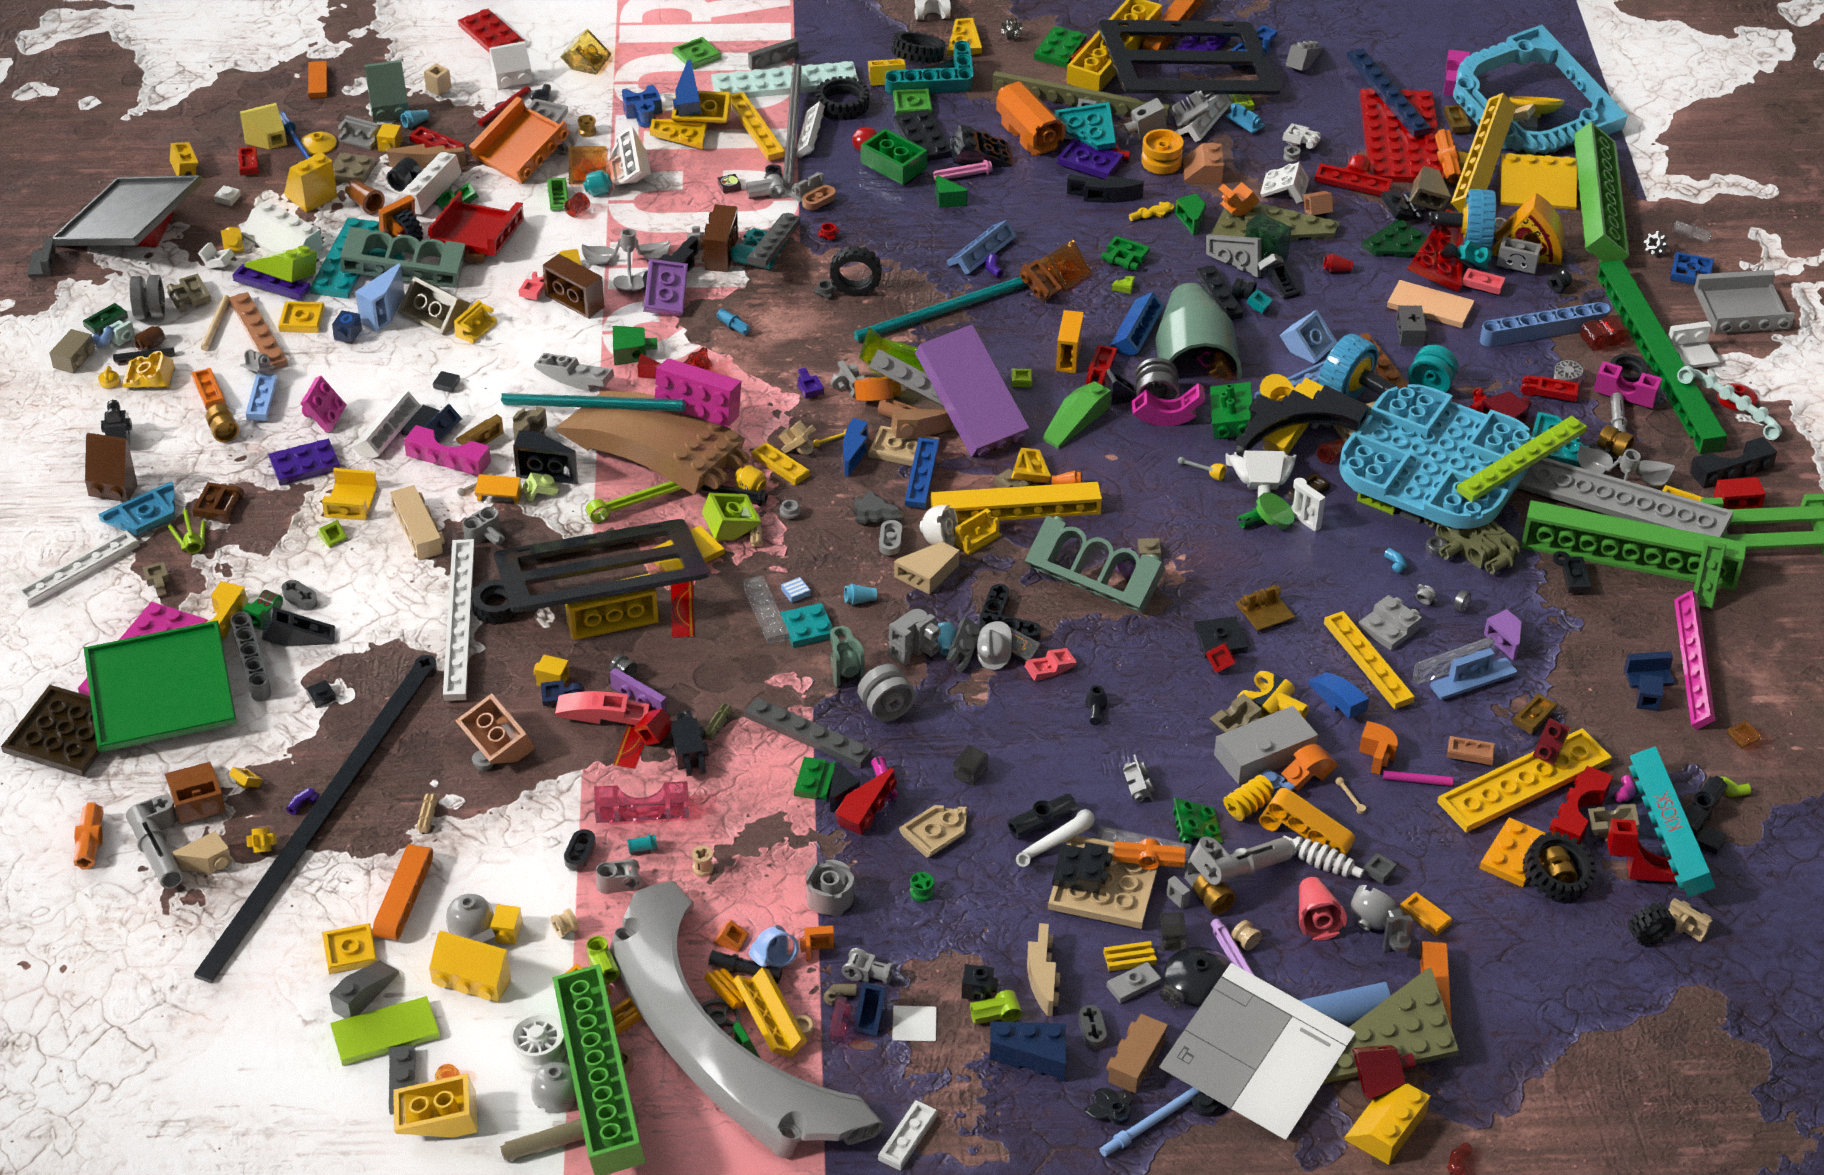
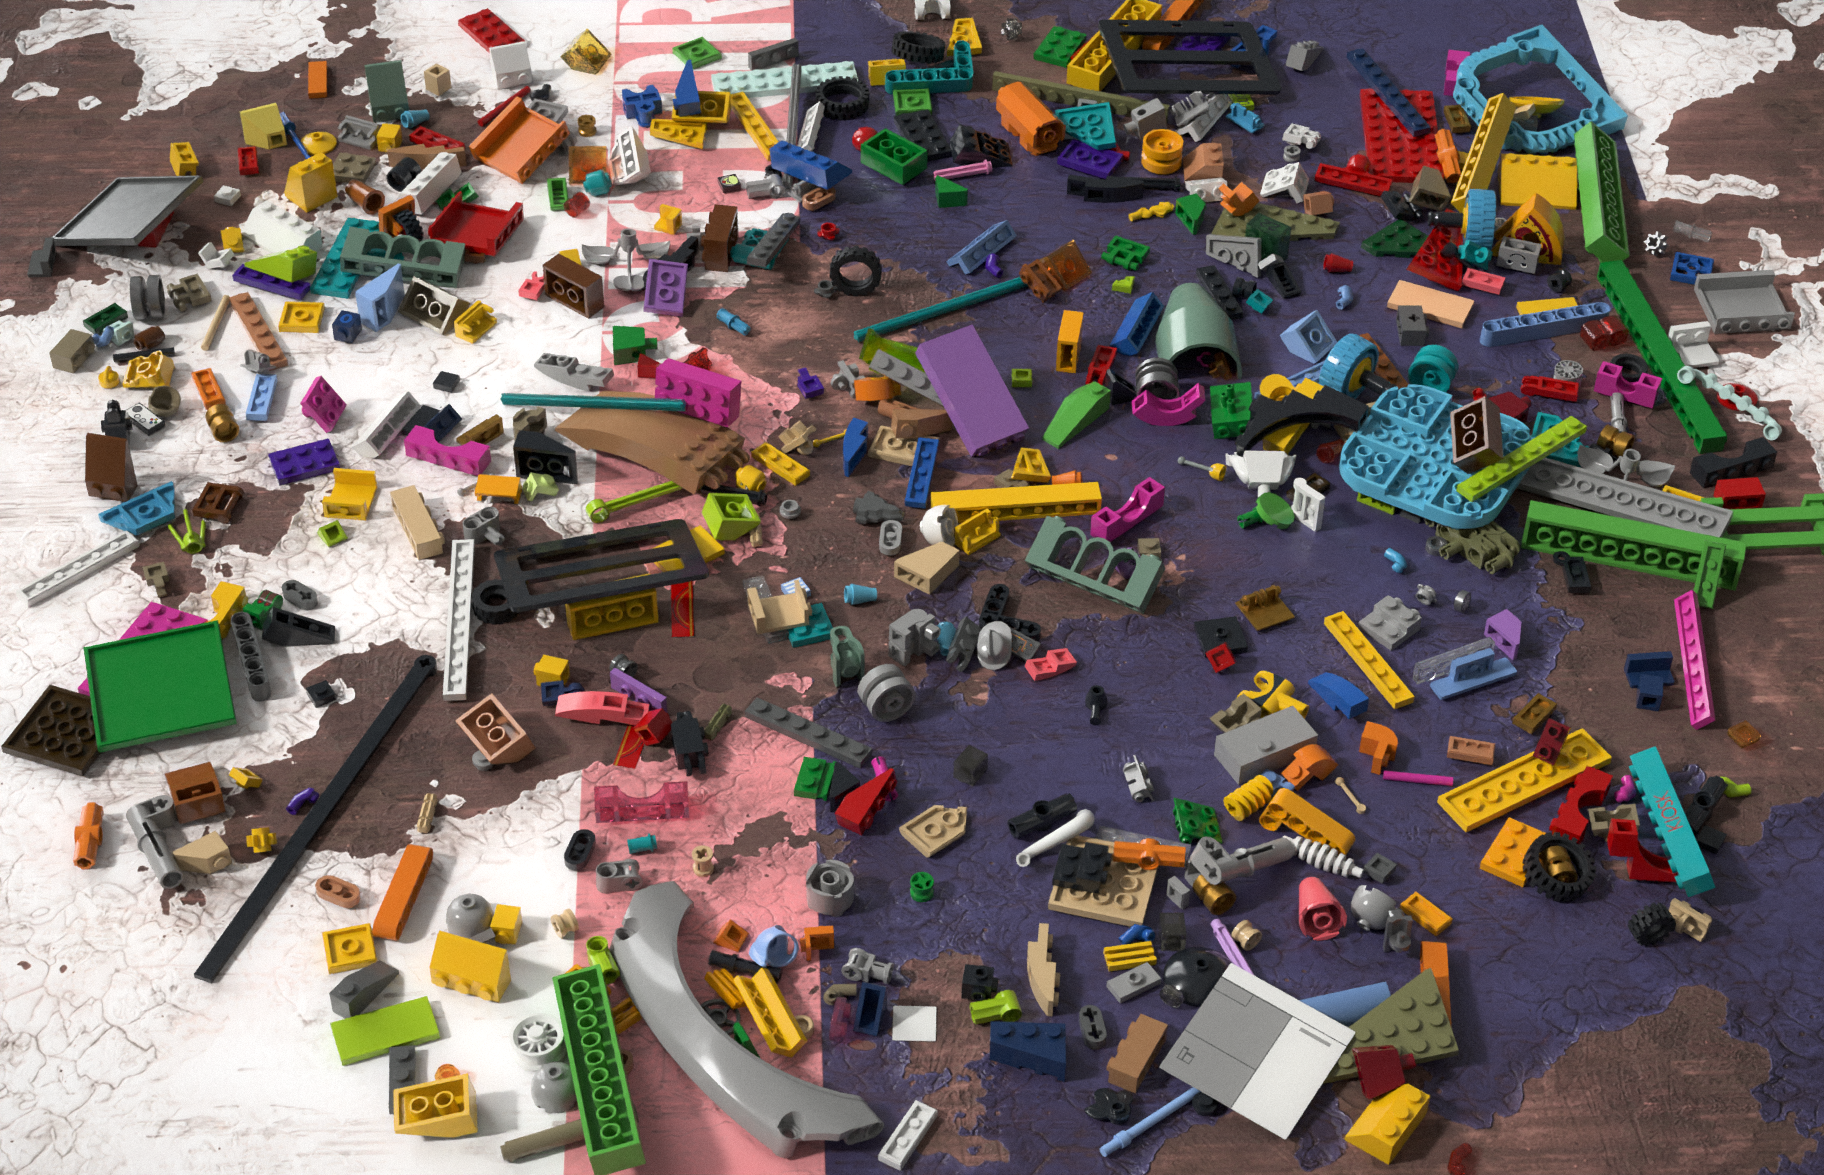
none -> tile [126,402,165,436]
none -> dark tan hair [148,385,181,417]
none -> nougat plate [315,875,361,908]
none -> yellow panel [654,204,682,235]
none -> tan panel [747,580,812,634]
none -> blue slope [769,141,852,190]
none -> dark pink arch [1090,477,1165,542]
none -> blue arm [1118,924,1156,945]
none -> black axle [1121,176,1181,191]
none -> white bracket [1185,178,1227,202]
none -> medium blue arm [1336,285,1353,310]
none -> reddish brown brick [1450,396,1503,474]
none -> yellow tile [1516,297,1578,315]

